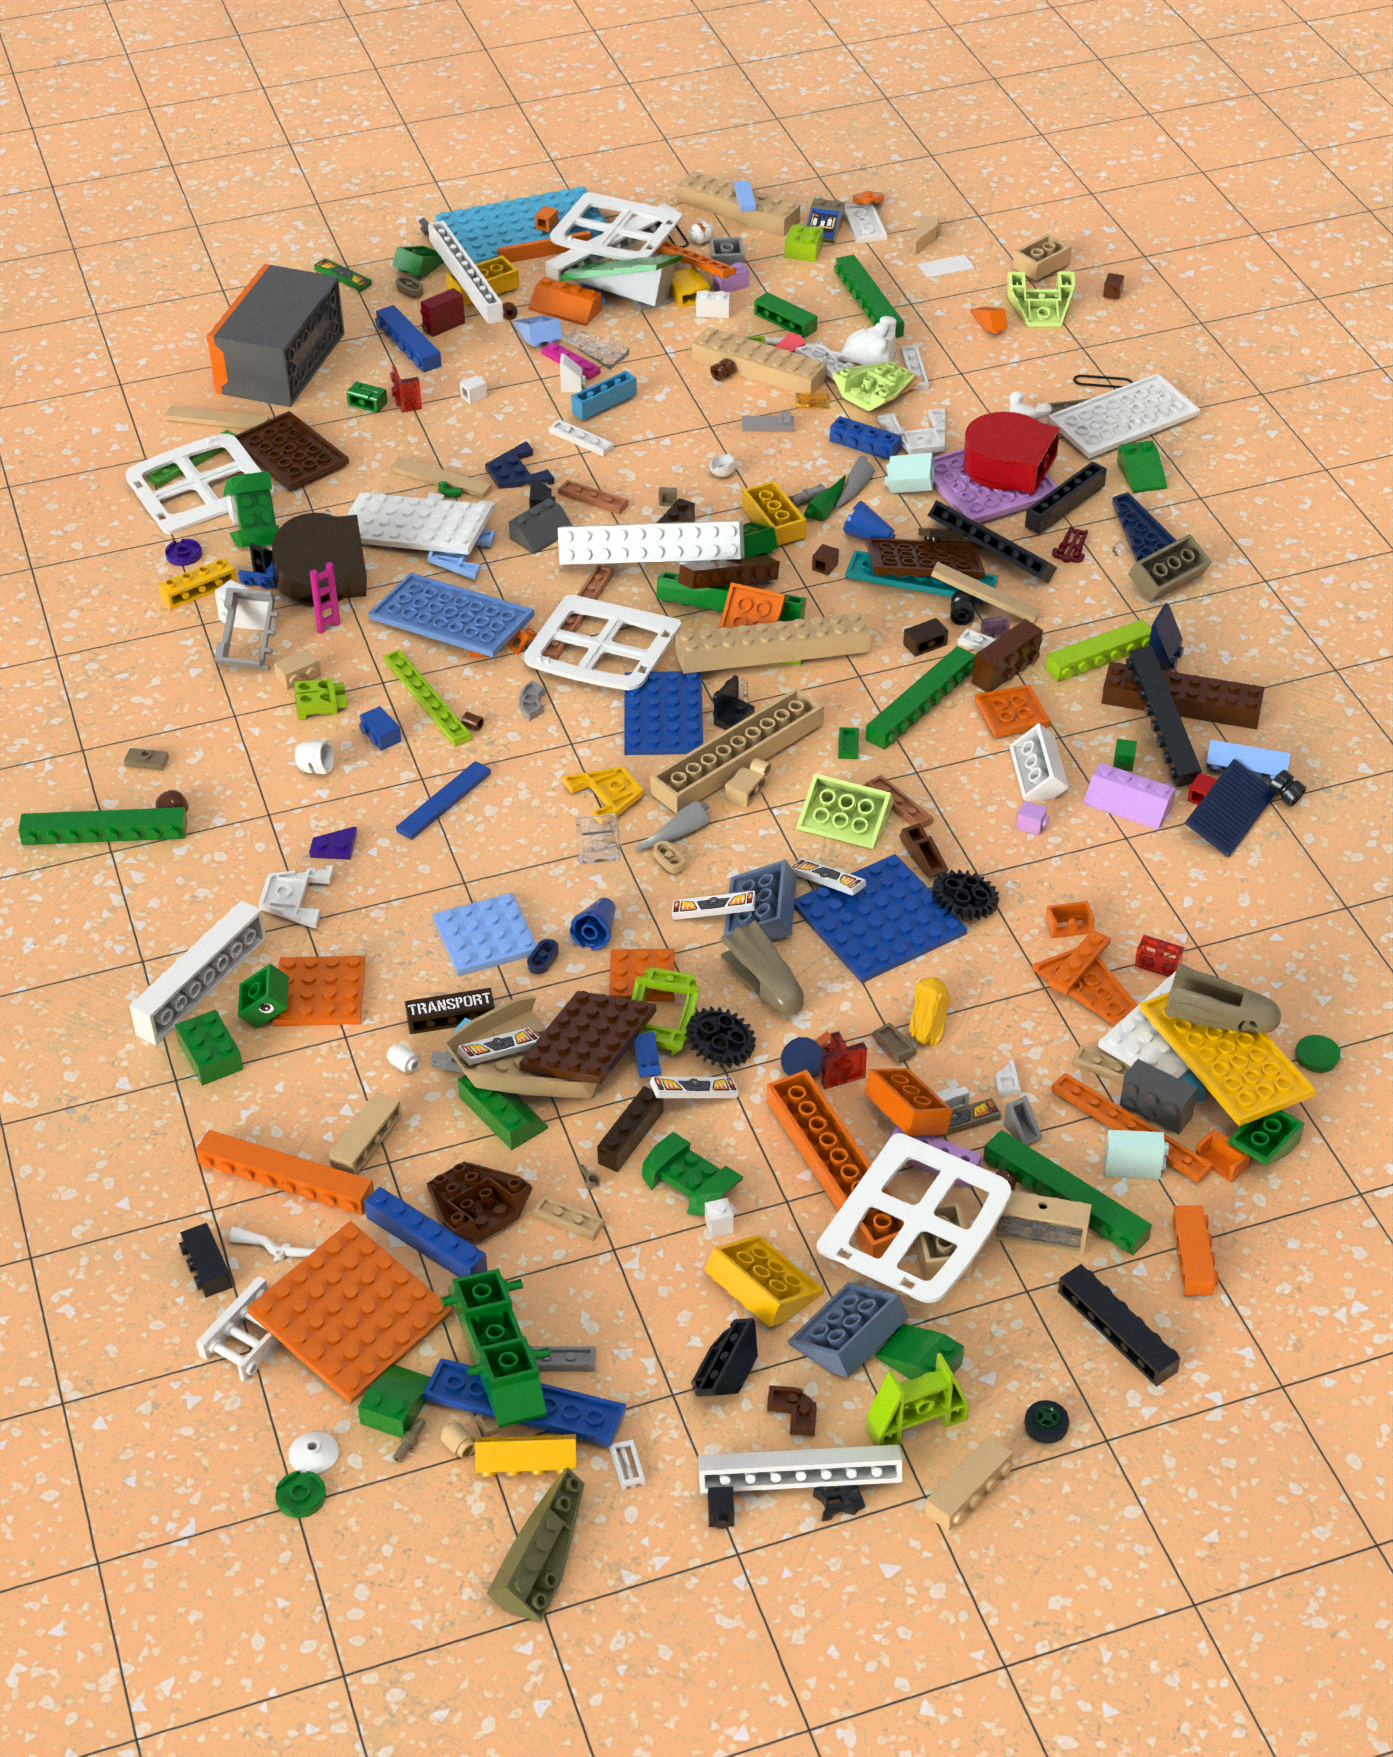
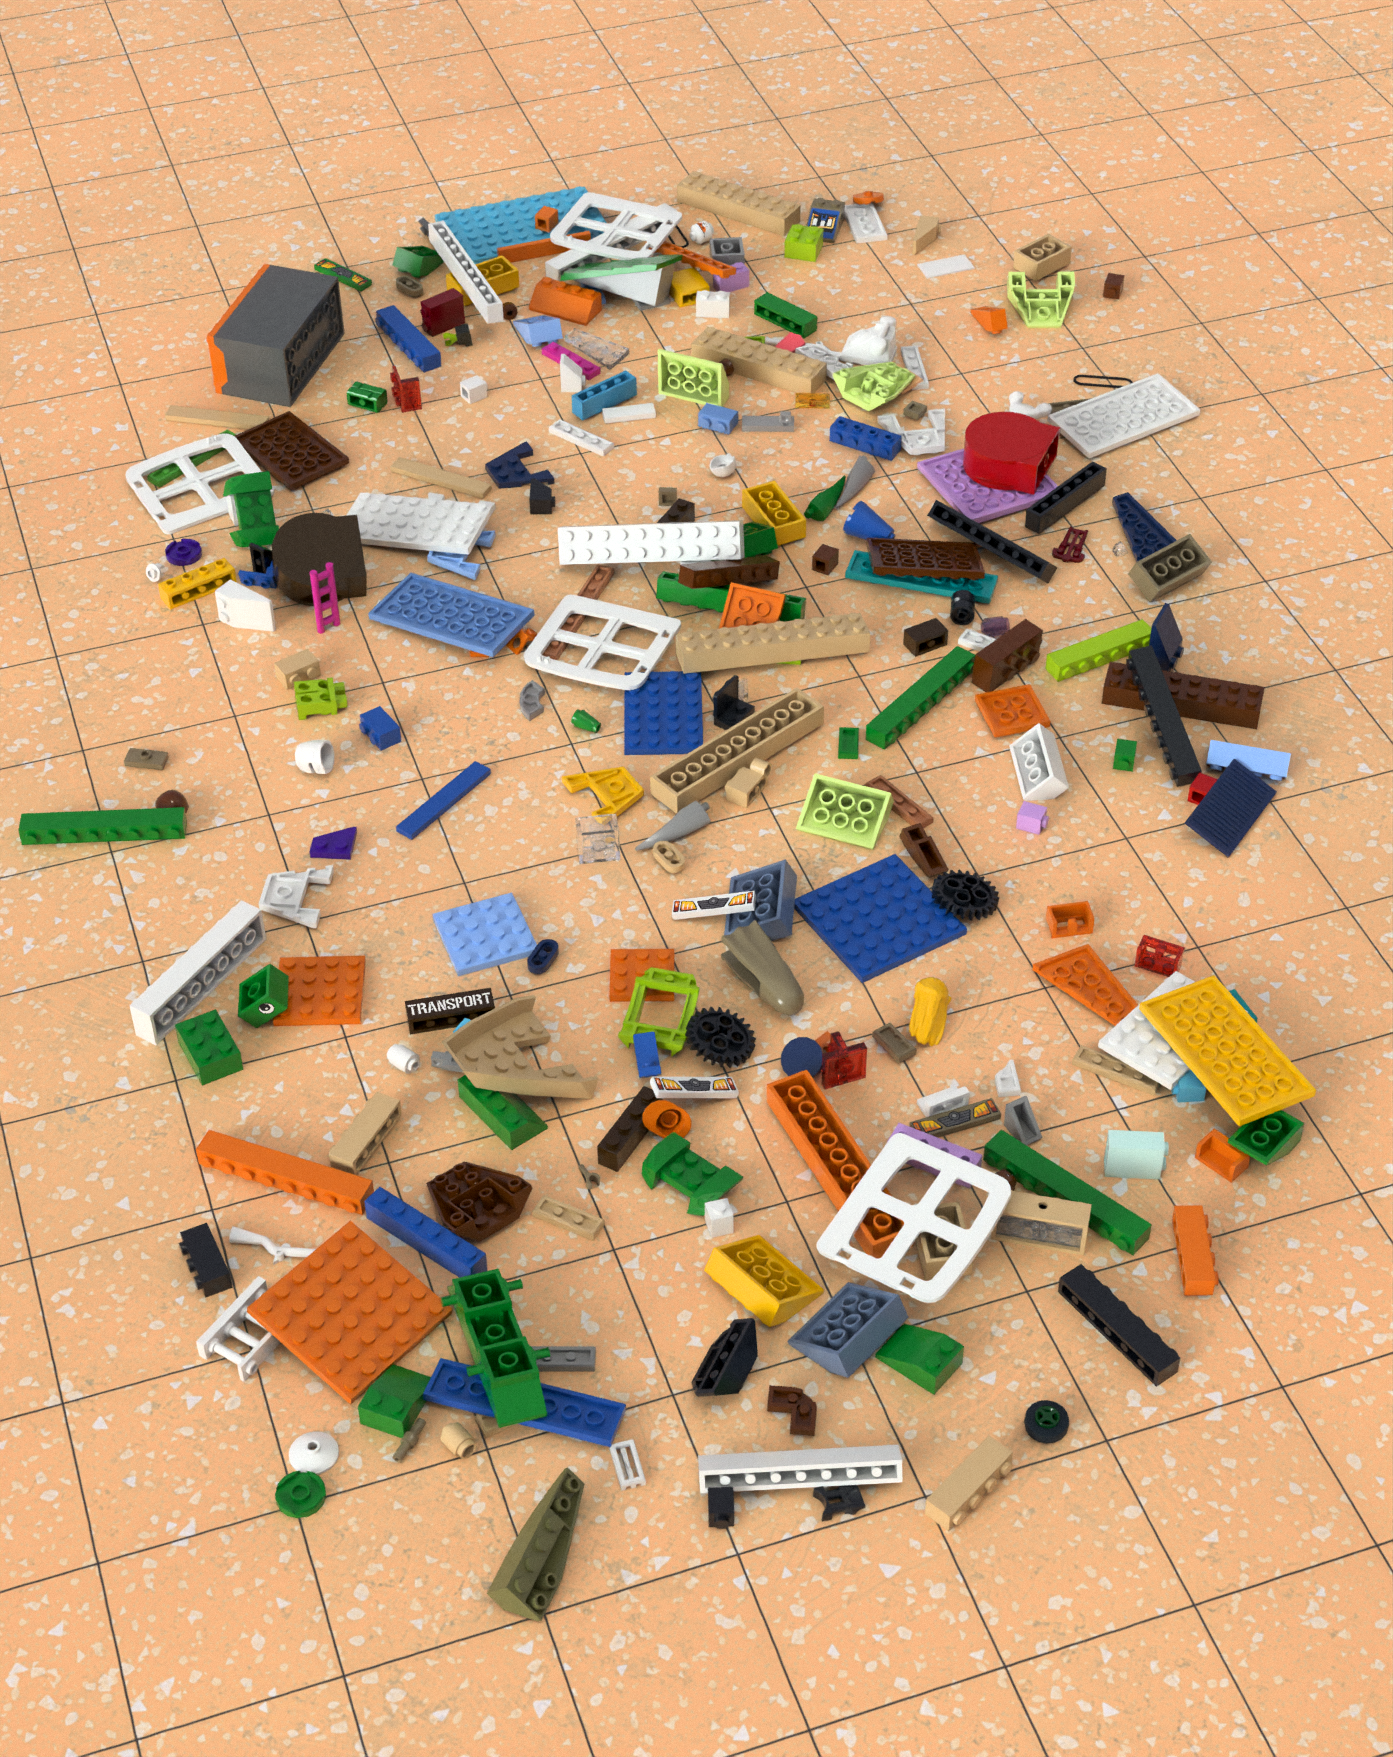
light grey hinge [214,587,282,670] -> none
lime tile [383,649,472,747] -> none
green arm [437,481,462,497] -> none
tile [457,1027,539,1065] -> none
reddish brown hinge [462,712,484,730] -> none
yellow brick [475,1434,577,1476] -> none
dark grey slope [509,498,573,554] -> none
reddish brown plate [519,991,657,1085] -> none
nougat tile [558,480,629,515] -> none
blue cone [570,898,616,951] -> none
light blue tile [734,181,756,212] -> none
light grey pin [790,484,826,506] -> none
white tile [791,858,866,896] -> none
green brick [834,254,904,338] -> none
orange brick [864,1068,953,1137] -> none
lime wedge [866,1353,969,1446] -> none
light aqua brick [885,453,935,494] -> none
dark brown wing [918,528,964,541] -> none
tan tile [931,561,1039,623] -> none
orange plate [1048,929,1111,995] -> none
orange plate [1051,1072,1213,1183] -> none
lavender slope [1083,763,1176,830] -> none
green slope [1117,440,1167,493] -> none
dark grey brick [1120,1059,1197,1134] -> none
dark tan piece [1165,963,1281,1033] -> none
black wheel [1268,769,1307,807] -> none
green tile [1295,1035,1340,1073] -> none
none -> white plate [146,563,165,582]
none -> pearl dark grey piece [443,323,473,347]
none -> green cone [571,709,601,733]
none -> white tile [602,403,656,424]
none -> orange piece [642,1100,692,1138]
none -> yellowish green slope [658,349,729,407]
none -> medium blue brick [698,403,738,435]
none -> dark tan plate [903,401,927,420]

